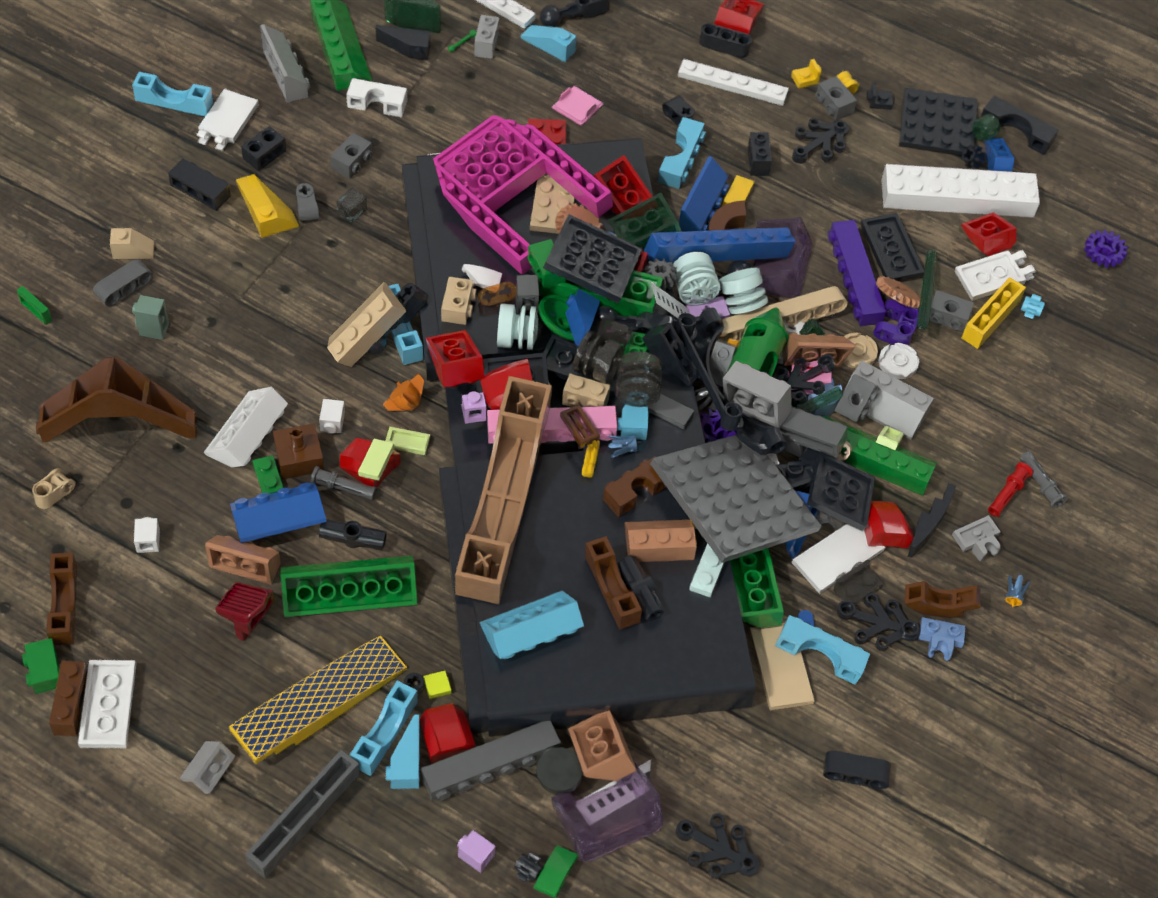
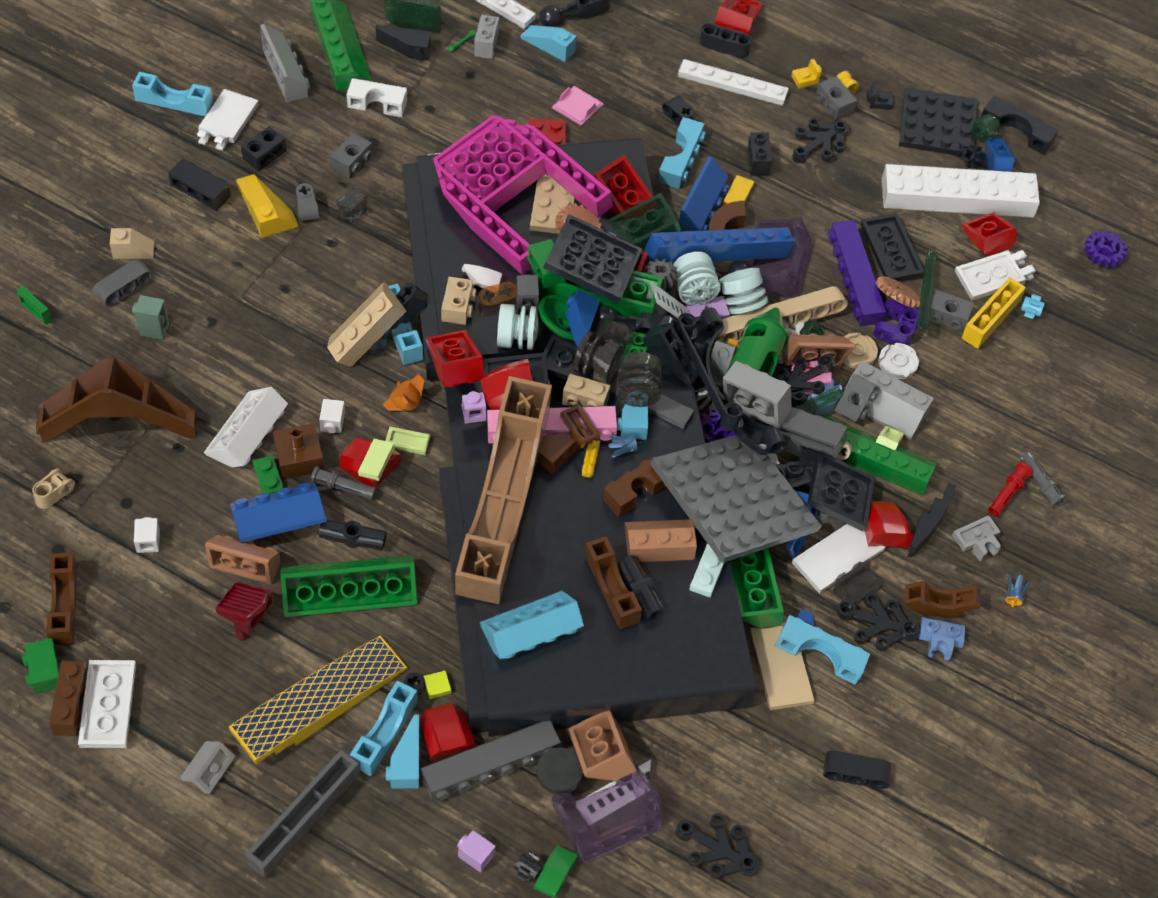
none -> reddish brown slope [536,433,580,474]

